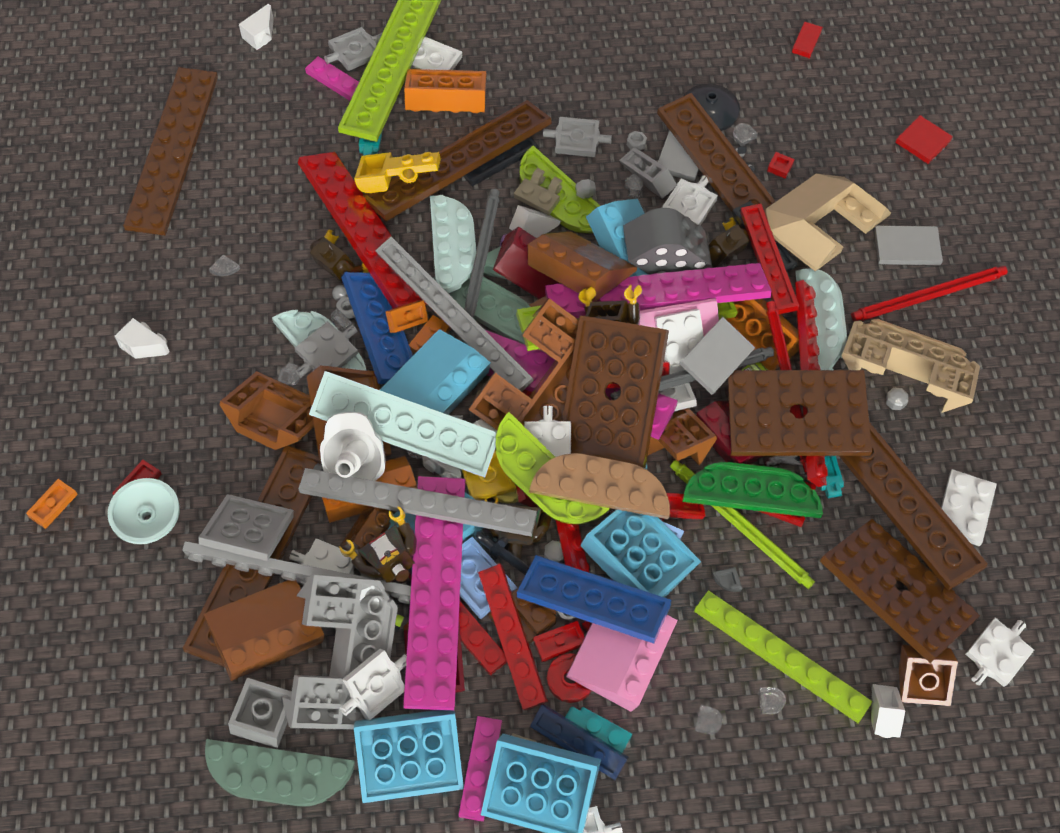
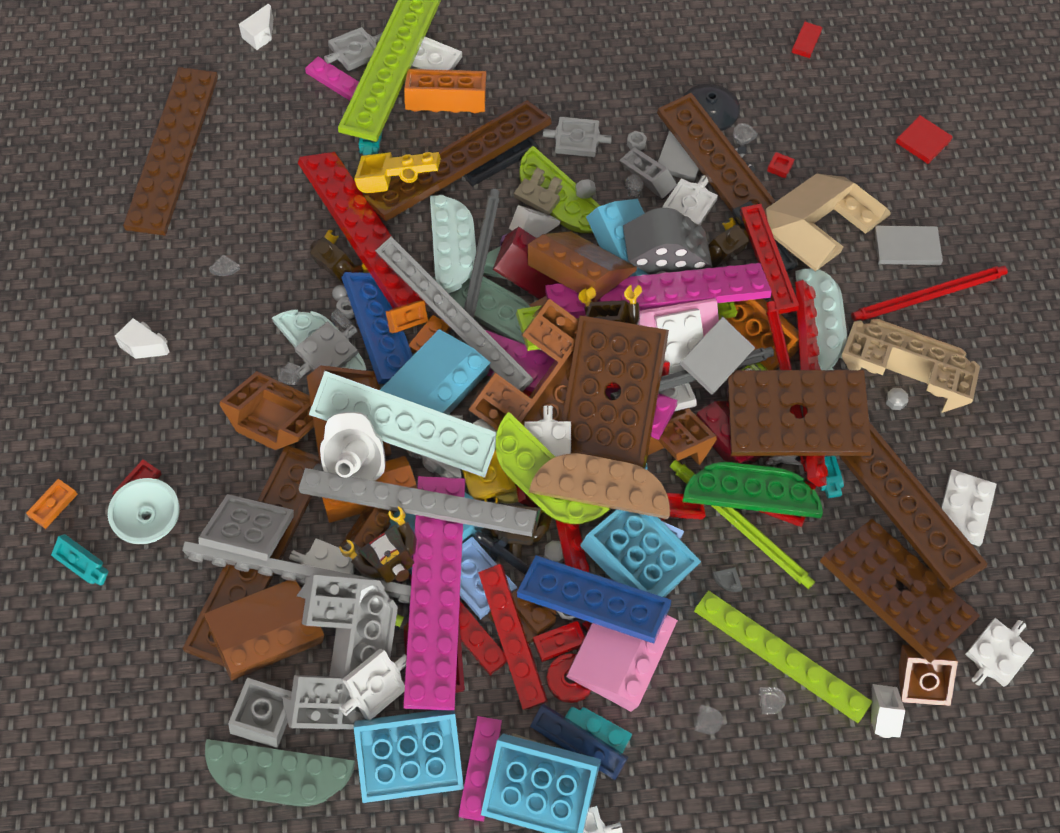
none -> teal hinge [51,534,109,585]

